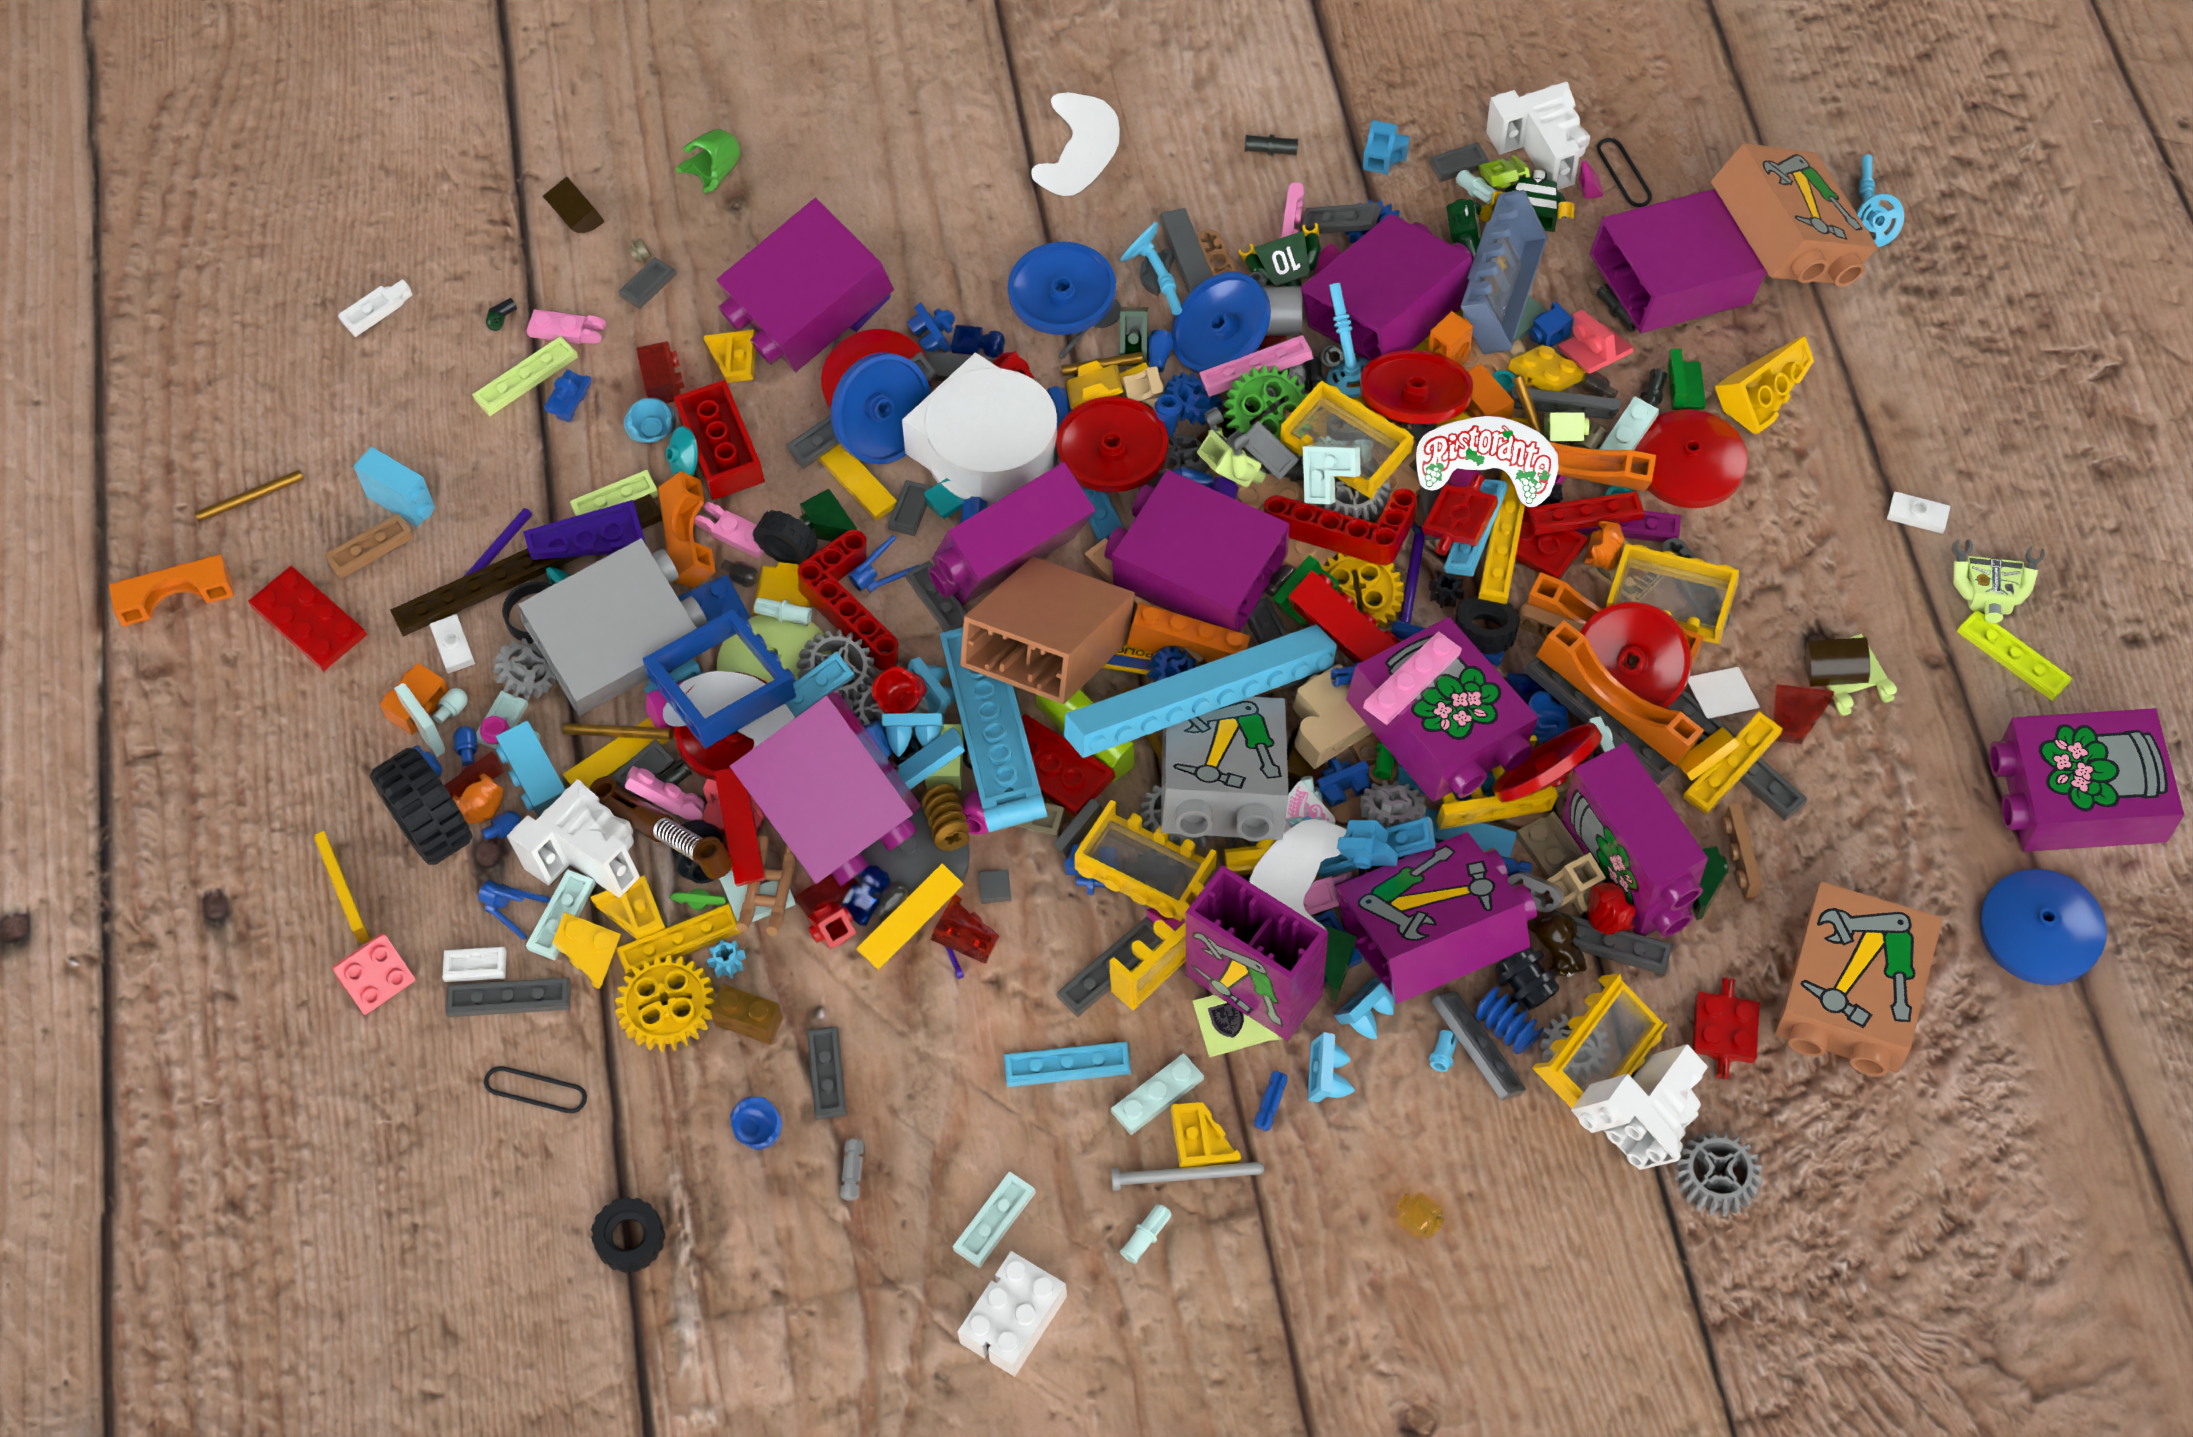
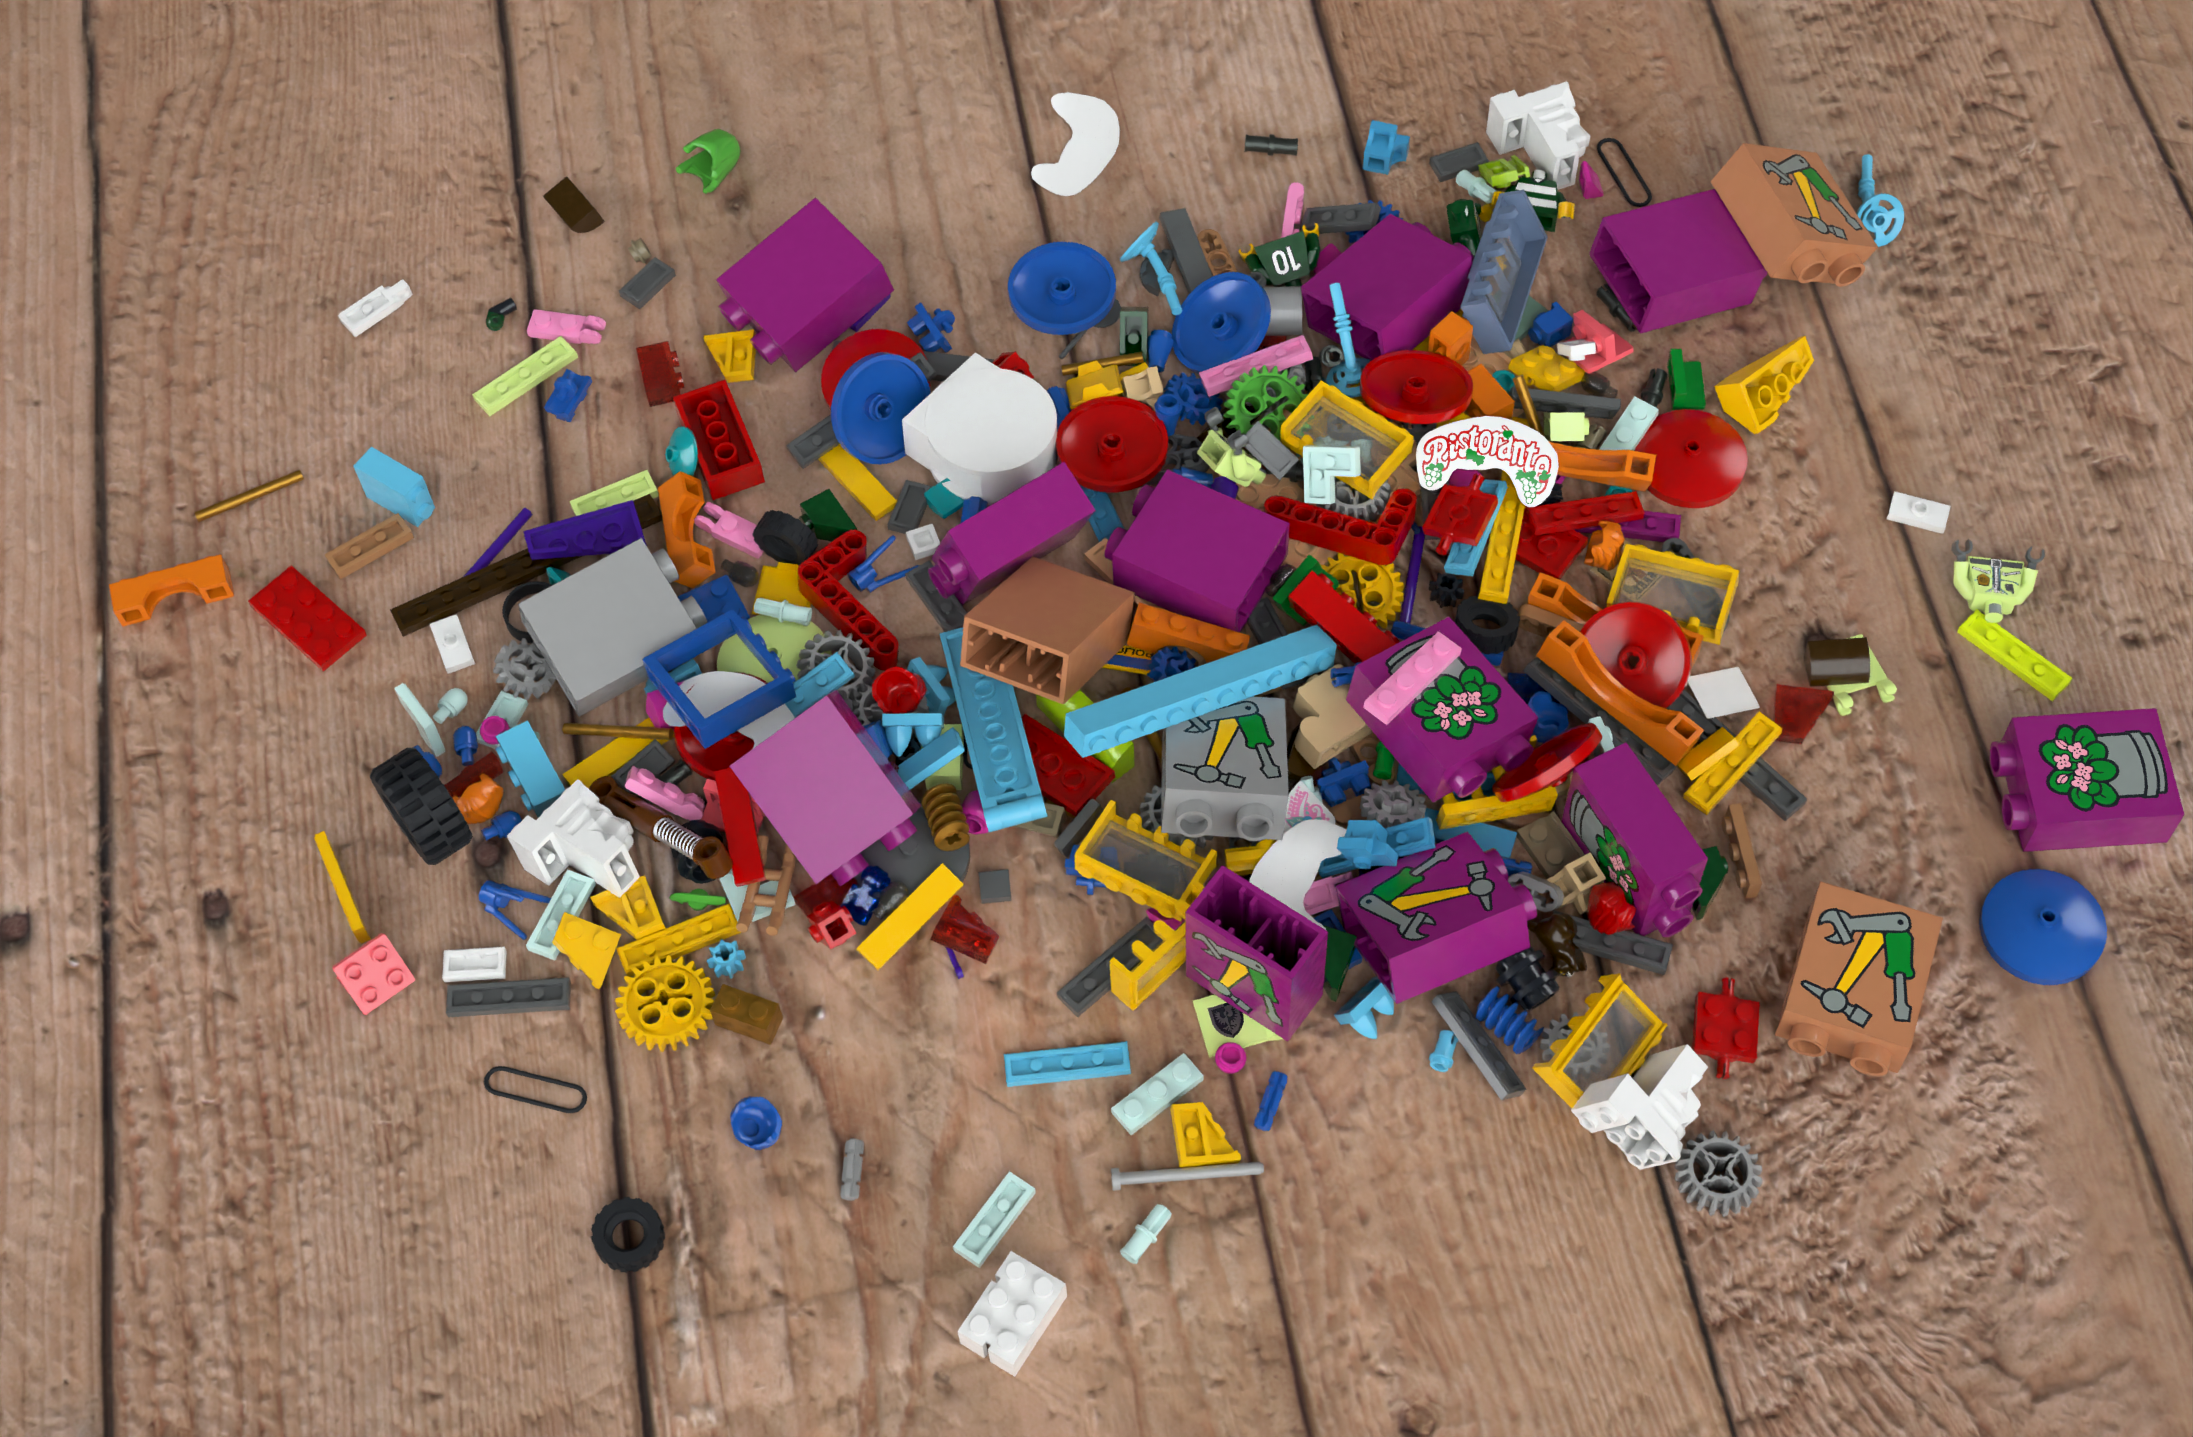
orange brick [380,663,449,735] -> none
medium azure hair [624,398,676,443] -> none
dark grey tile [807,1026,847,1120] -> none
clear blue plate [951,325,1006,358] -> none
medium azure tile [1307,1032,1355,1103] -> none
clear yellow head [1395,1191,1445,1240] -> none
none -> white plate [906,524,940,560]
none -> dark pink plate [1215,1042,1246,1074]
none -> white plate [1557,339,1596,361]

